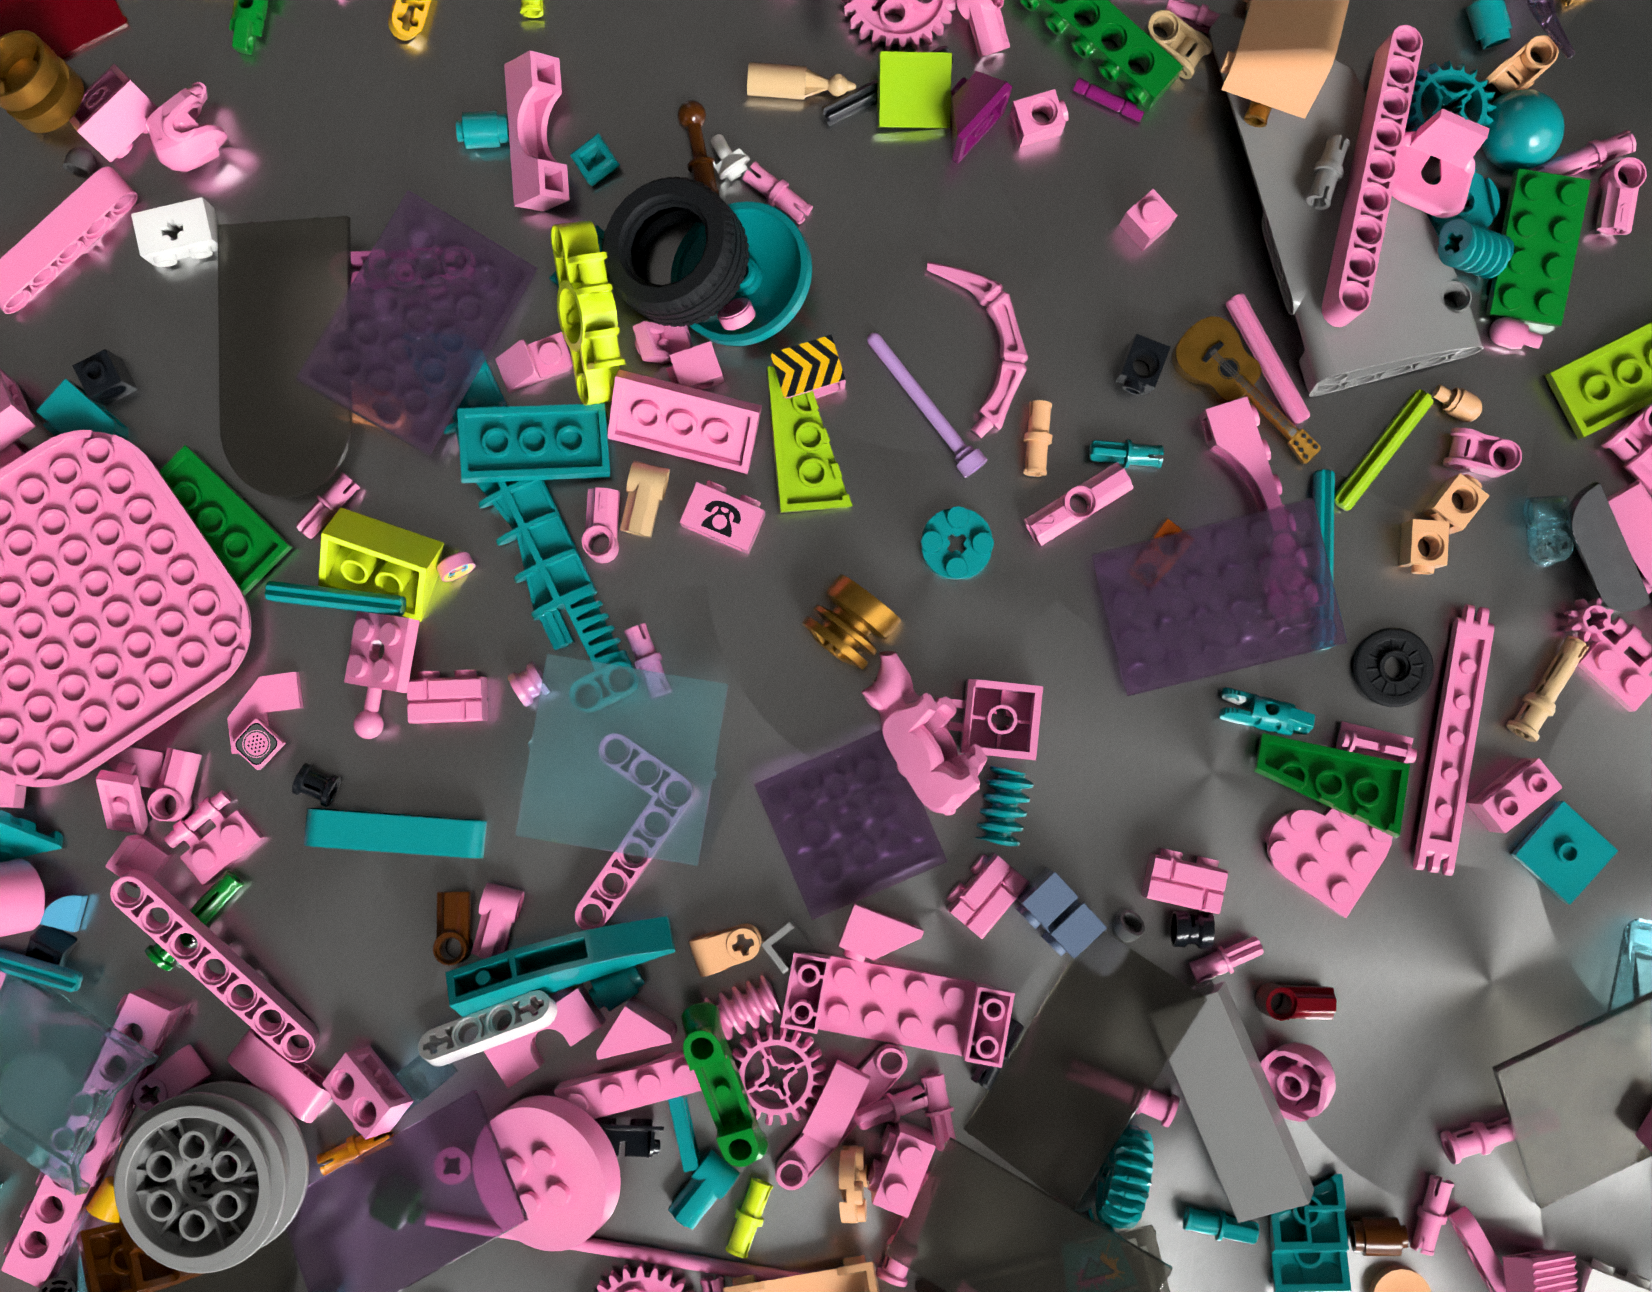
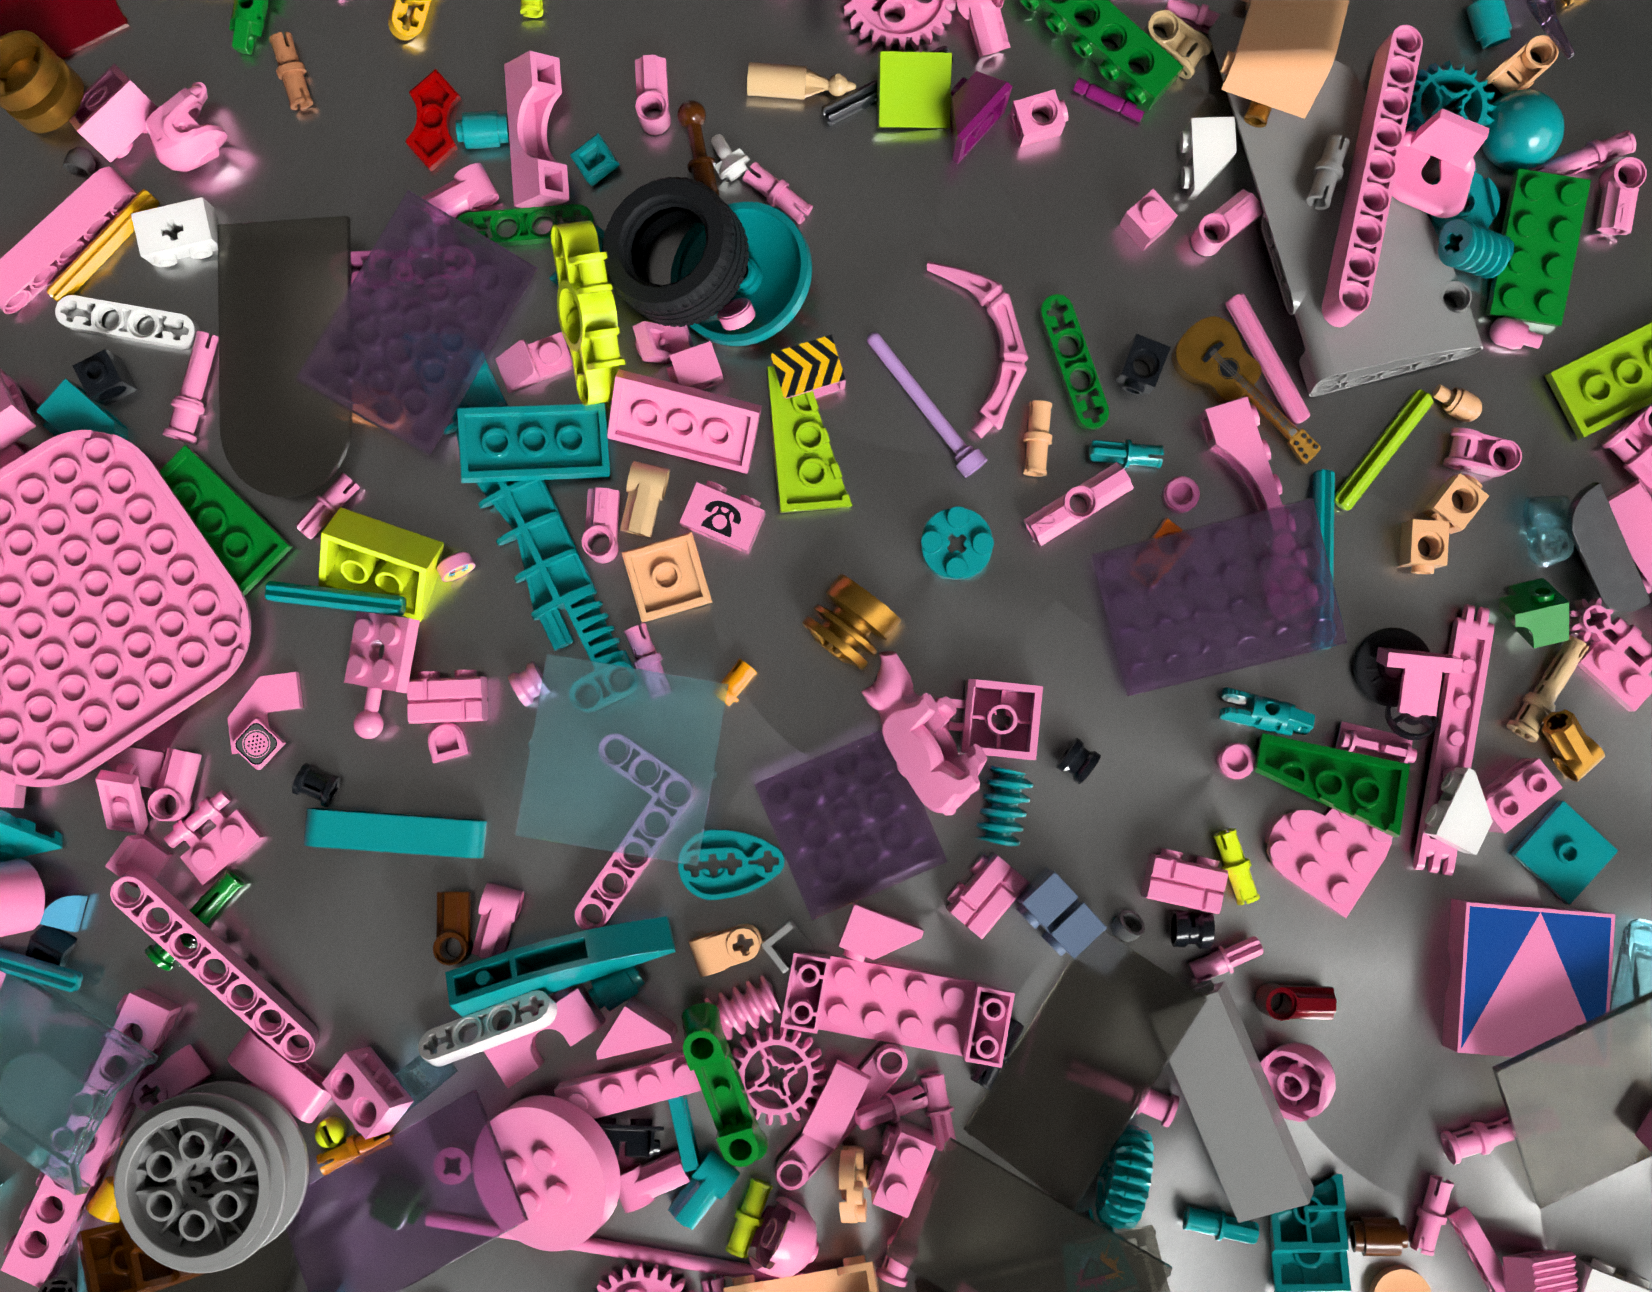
none -> yellow axle [47,189,159,302]
none -> white beam [55,295,200,350]
none -> bright pink pin [163,331,220,444]
none -> nougat pin [269,32,313,110]
none -> neon yellow hinge [315,1116,347,1148]
none -> red tile [405,69,461,172]
none -> bright pink piece [420,163,499,228]
none -> bright pink tile [428,723,471,763]
none -> green beam [453,204,596,249]
none -> bright pink piece [619,1150,691,1213]
none -> light nougat plate [622,532,713,623]
none -> bright pink piece [635,55,671,136]
none -> teal piece [678,829,785,900]
none -> light orange pin [712,658,757,706]
none -> bright pink cylinder [749,1197,819,1278]
none -> green beam [1039,294,1109,431]
none -> black wheel [1055,738,1101,784]
none -> bright pink tile [1161,476,1200,513]
none -> white slope [1179,116,1237,200]
none -> bright pink piece [1191,189,1263,256]
none -> neon yellow pin [1213,828,1260,905]
none -> bright pink tile [1216,743,1255,779]
none -> bright pink piece [1376,647,1463,740]
none -> white slope [1424,767,1493,855]
none -> tile [1442,898,1615,1065]
none -> green brick [1499,578,1569,648]
none -> pearl gold piece [1542,709,1605,782]

